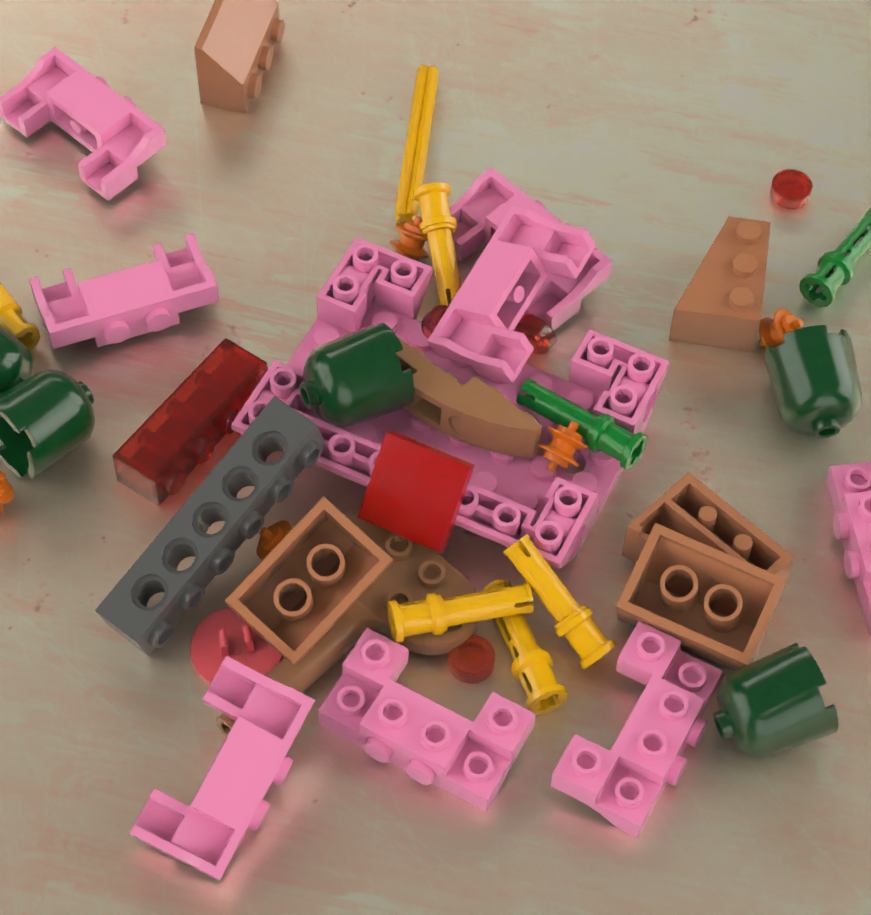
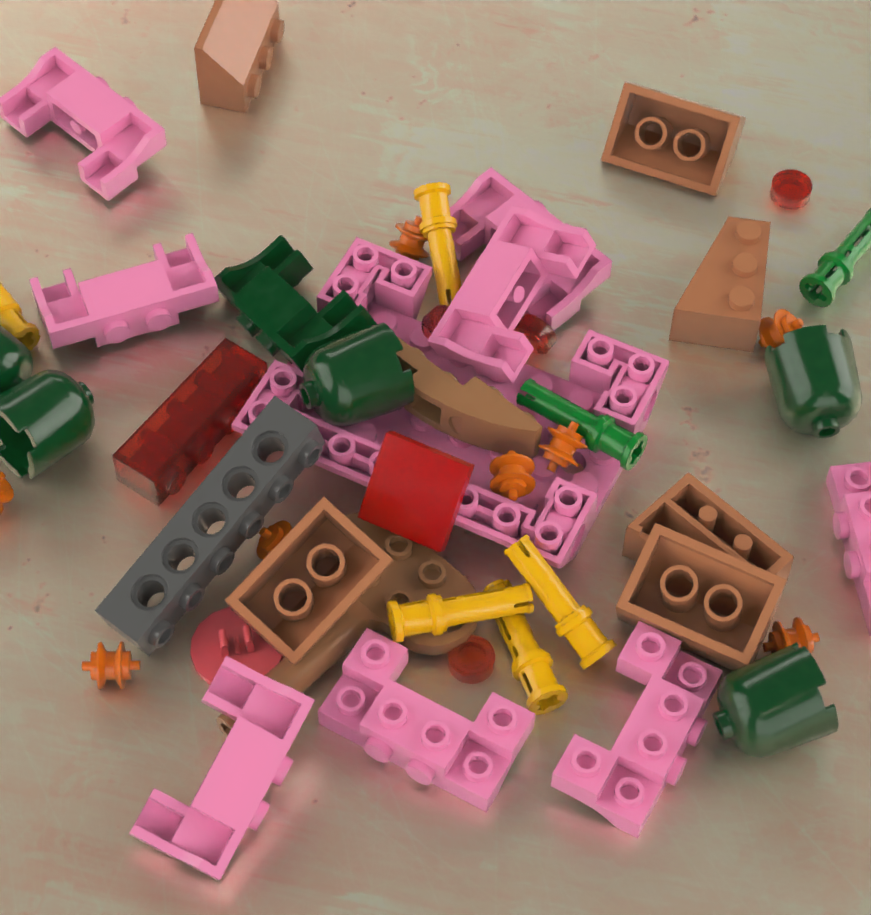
yellow axle [395,64,438,223] -> none
none -> orange wheel [82,641,141,690]
none -> dark green bracket [215,235,378,372]
none -> orange wheel [489,450,536,501]
none -> nougat slope [601,82,746,196]
none -> orange wheel [763,617,820,654]

